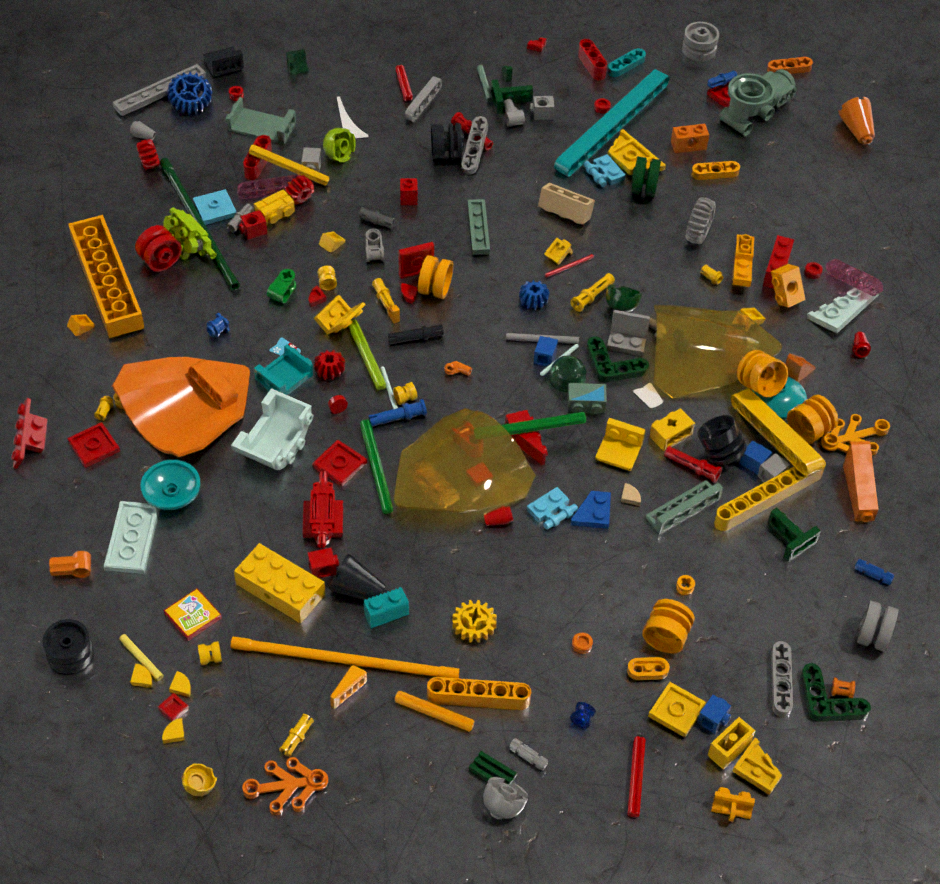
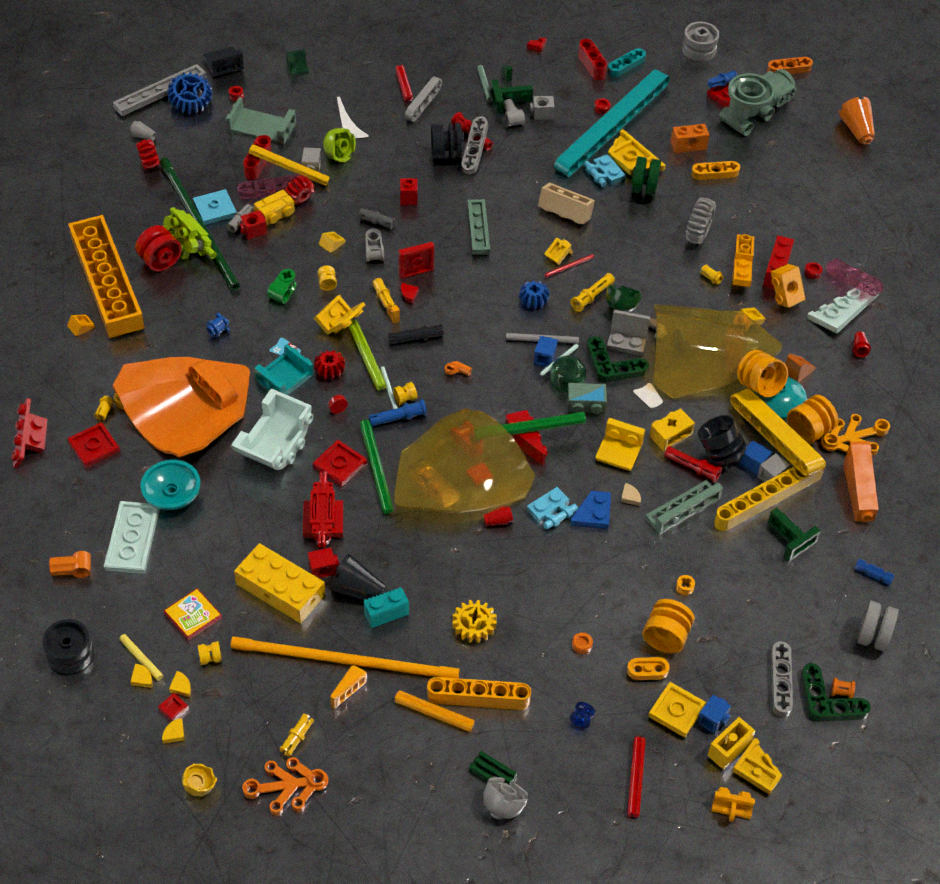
red tile [308,285,327,307] -> none
light orange wheel [418,255,454,299] -> none
light grey axle [509,738,548,770] -> none

